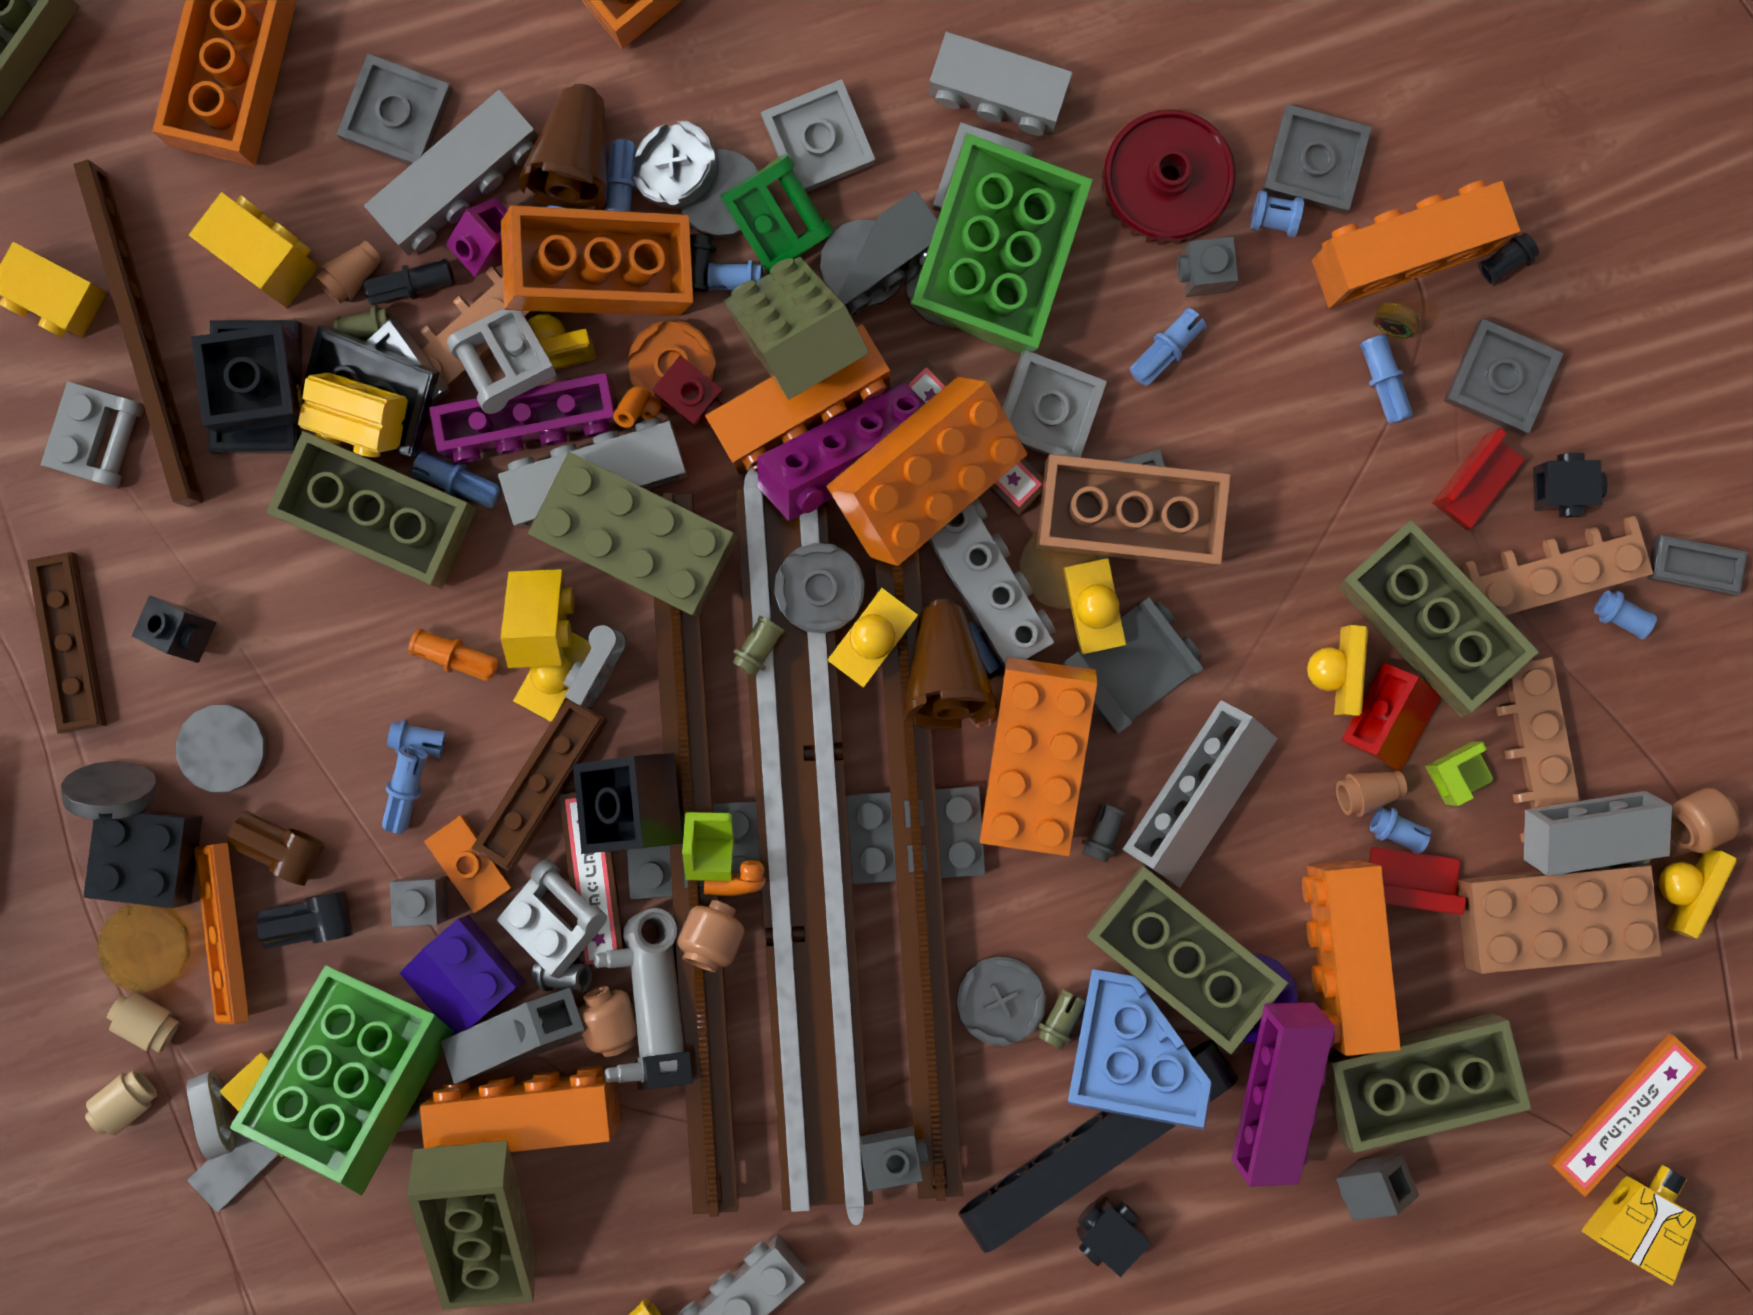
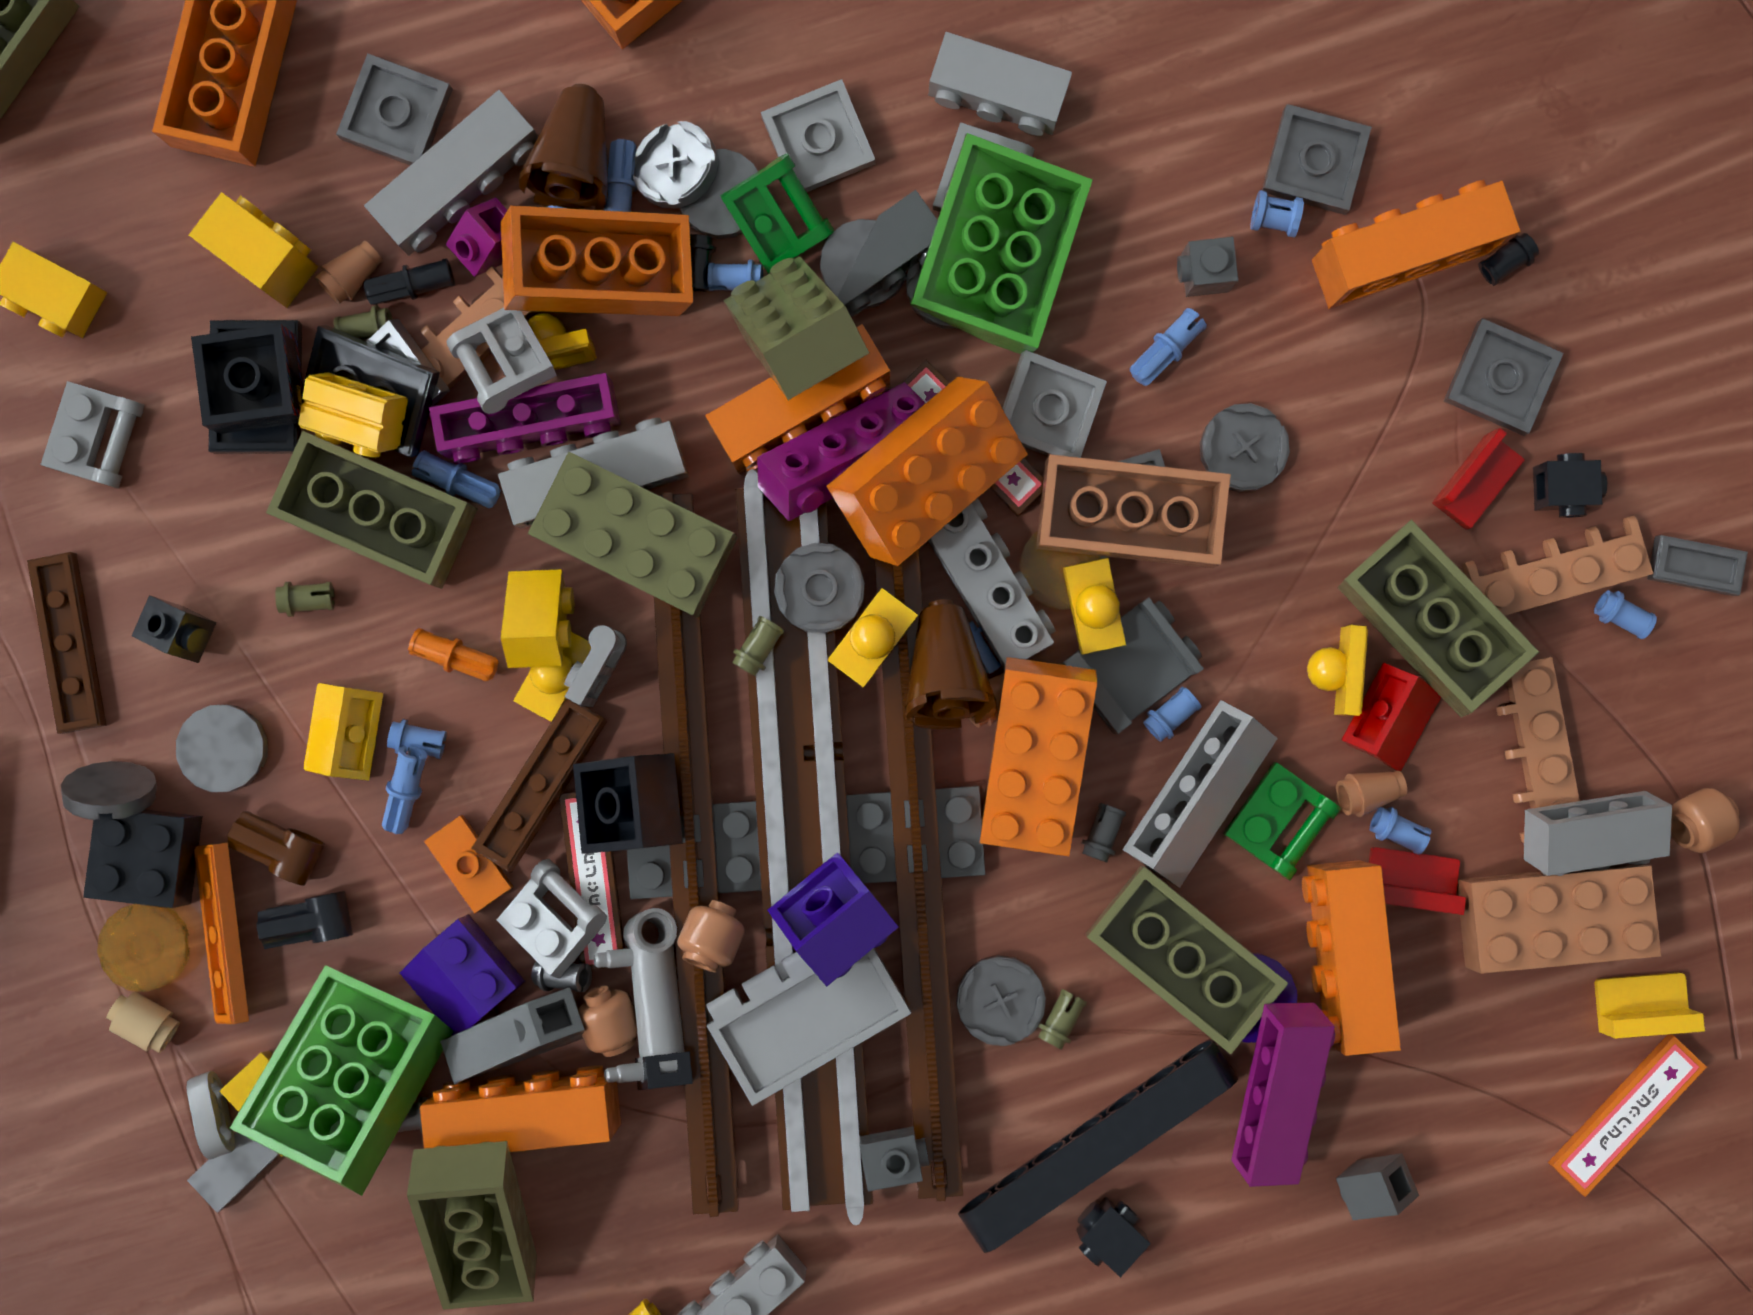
reddish brown tile [73,160,203,507] -> none
tan brick [85,1069,157,1136] -> none
flat silver brick [390,876,448,927] -> none
orange arm [613,386,663,428] -> none
orange tile [628,321,716,409] -> none
dark red brick [652,355,724,428] -> none
lime panel [682,812,734,881] -> none
orange arm [704,860,766,896] -> none
medium blue plate [1068,969,1212,1130] -> none
dark red wheel [1102,109,1236,245] -> none
olive brick [1325,1013,1532,1153] -> none
medium blue axle [1360,334,1413,424] -> none
clear yellow tile [1372,302,1420,339] -> none
lime panel [1425,741,1493,806] -> none
yellow torso [1582,1165,1696,1286] -> none
yellow tile [1658,850,1737,939] -> none
none -> olive pin [275,581,335,617]
none -> yellow panel [304,683,383,781]
none -> light grey hinge [706,948,911,1106]
none -> dark purple slope [767,852,899,987]
none -> medium blue pin [1143,686,1202,742]
none -> flat silver tile [1200,403,1290,492]
none -> green plate [1223,762,1342,881]
none -> yellow panel [1594,972,1705,1039]

